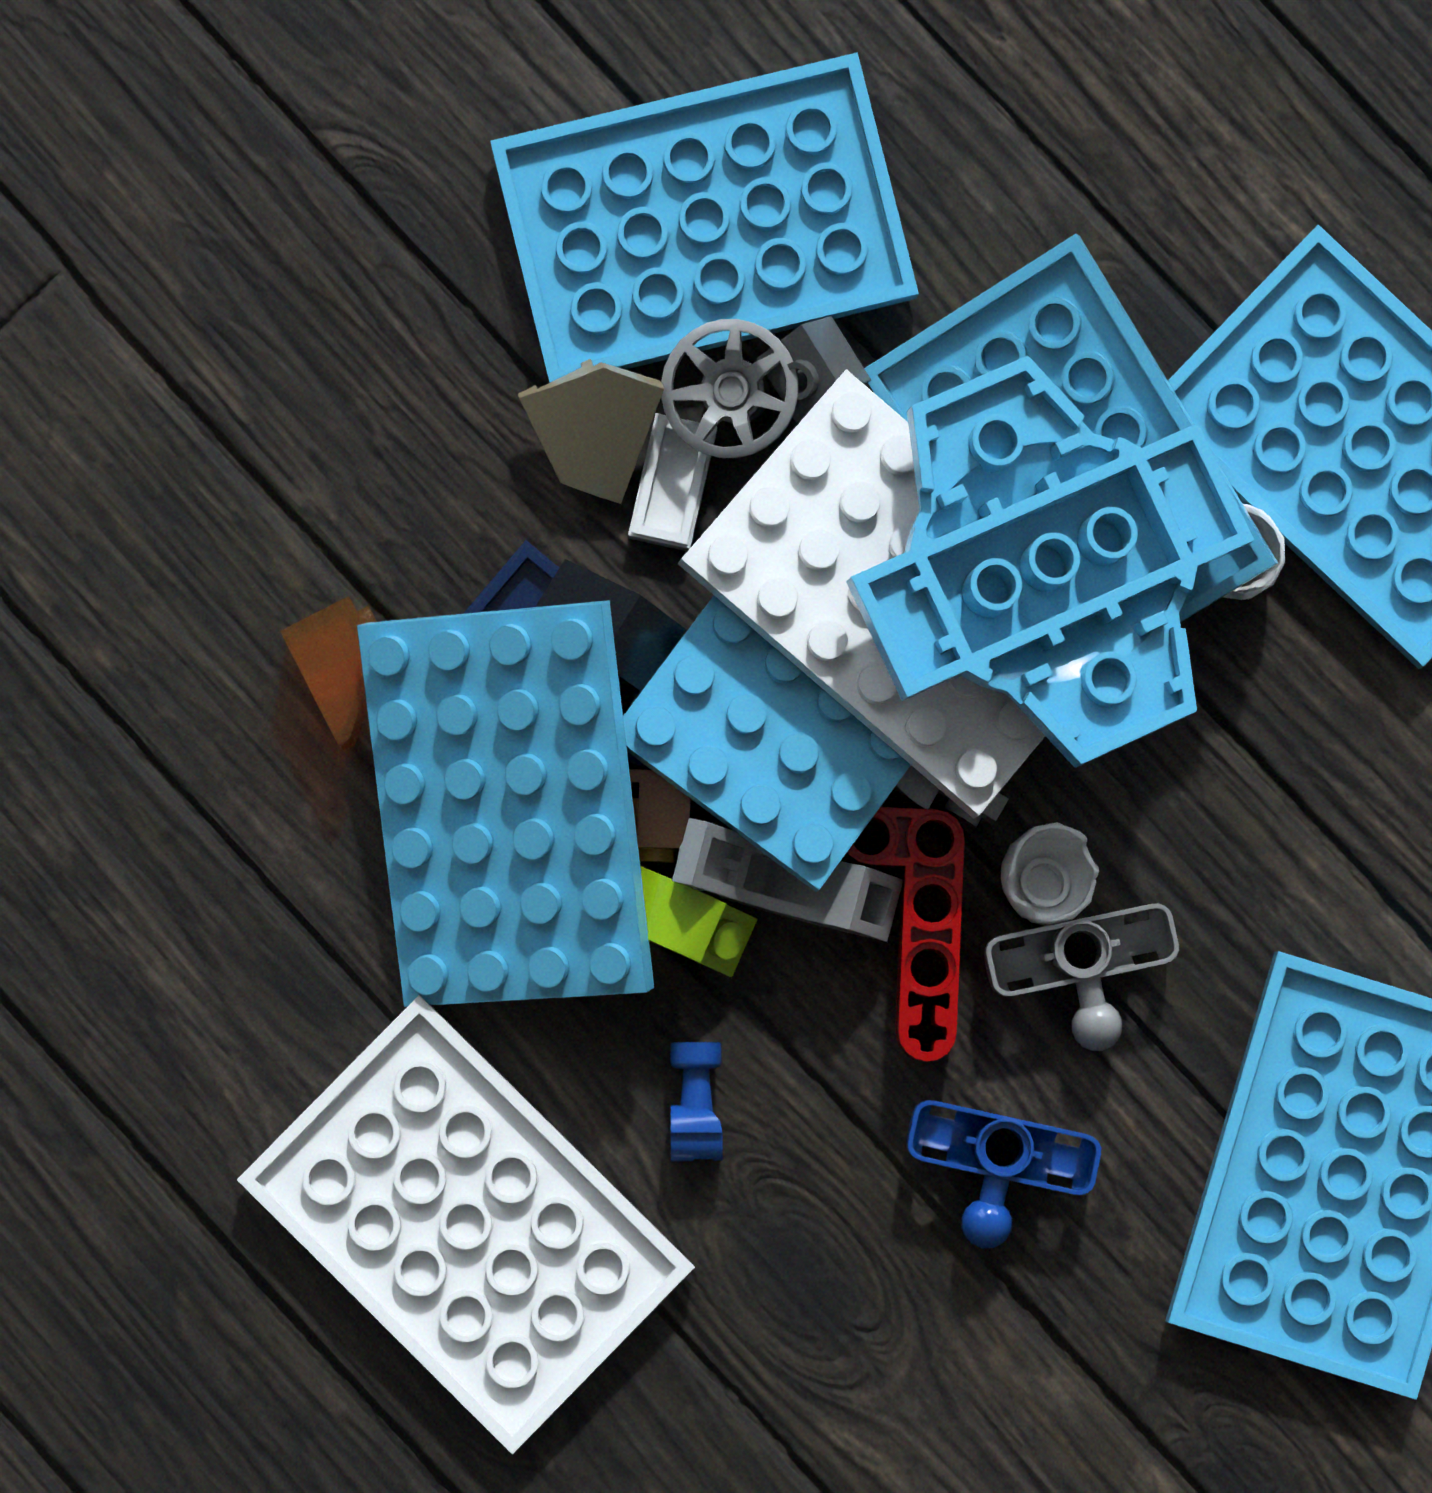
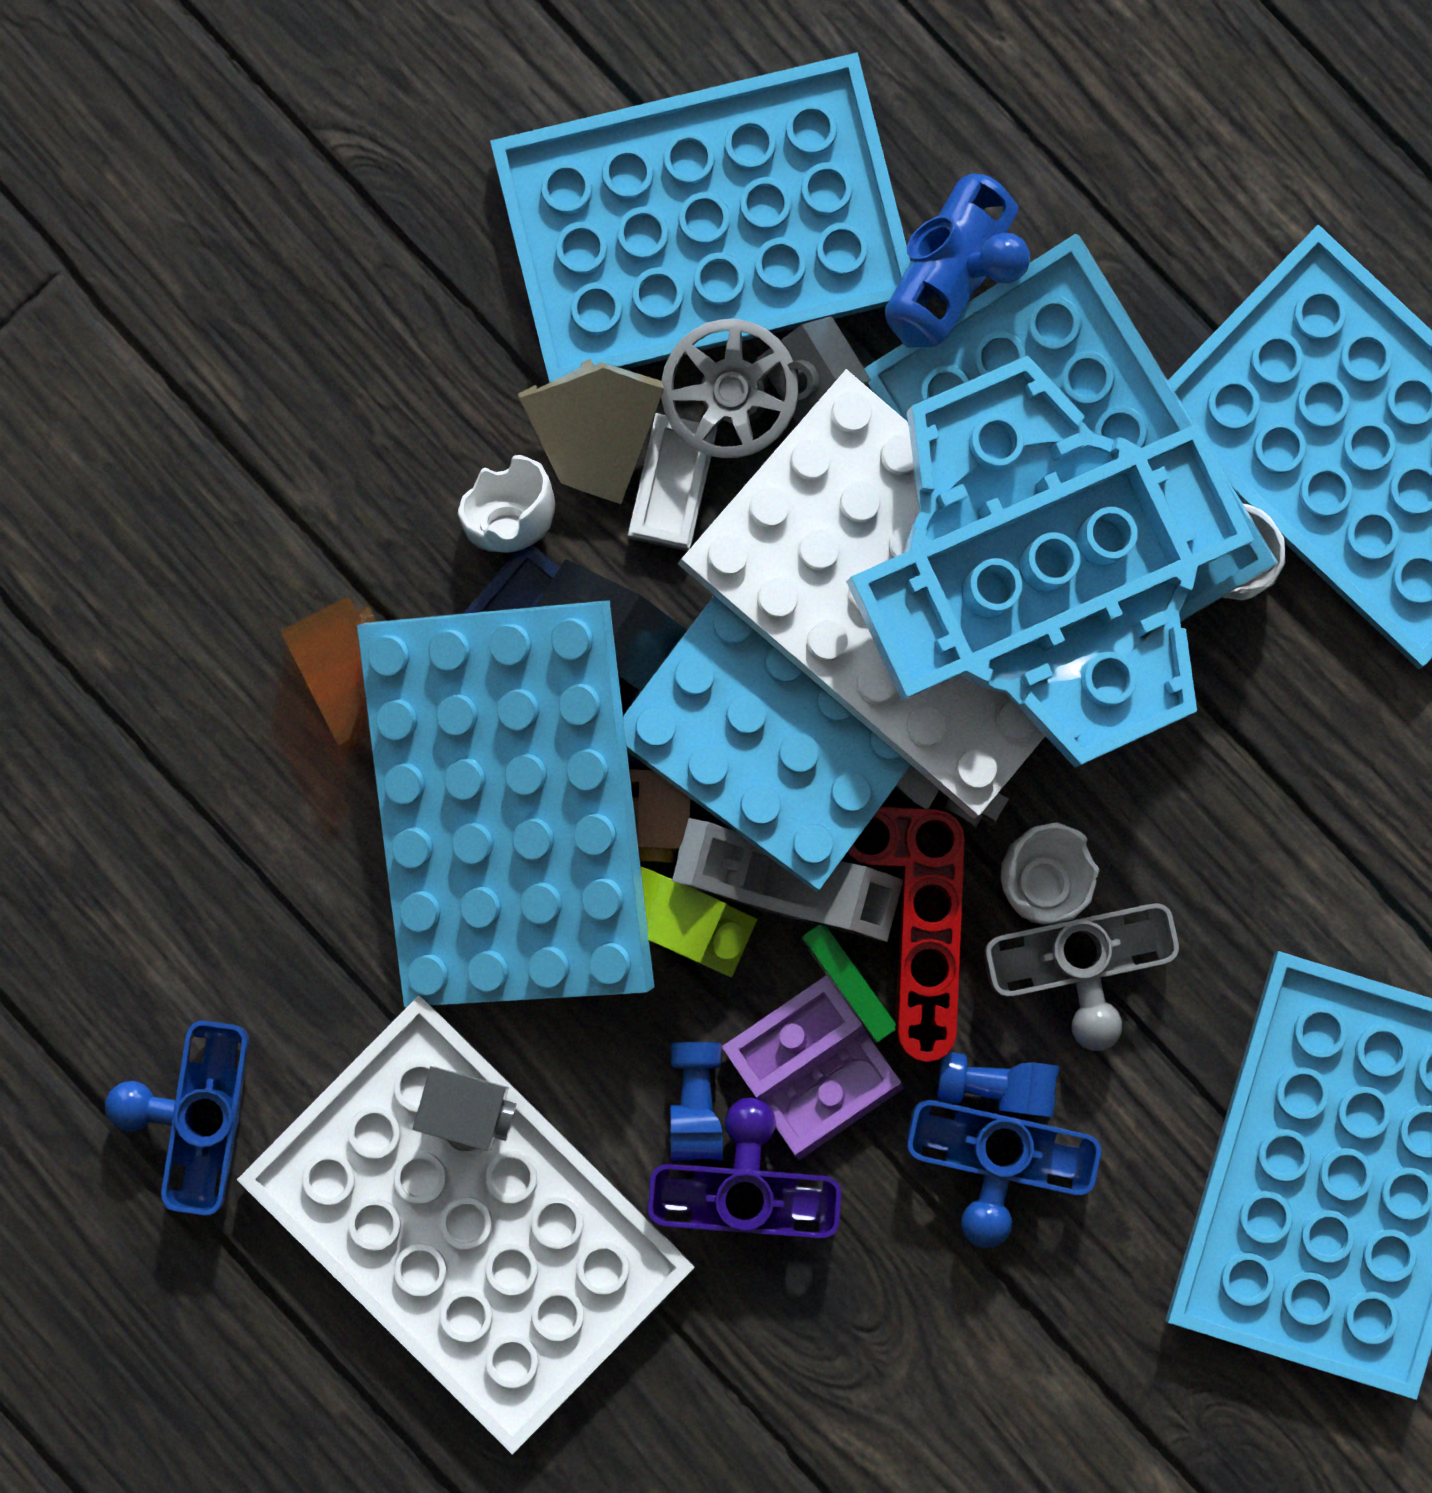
none -> blue piece [105,1021,250,1215]
none -> dark grey brick [412,1066,517,1151]
none -> white hair [457,455,555,552]
none -> dark purple piece [648,1097,841,1238]
none -> medium lavender slope [722,975,904,1161]
none -> green tile [801,924,896,1043]
none -> blue piece [885,173,1030,348]
none -> blue leg [936,1051,1060,1118]

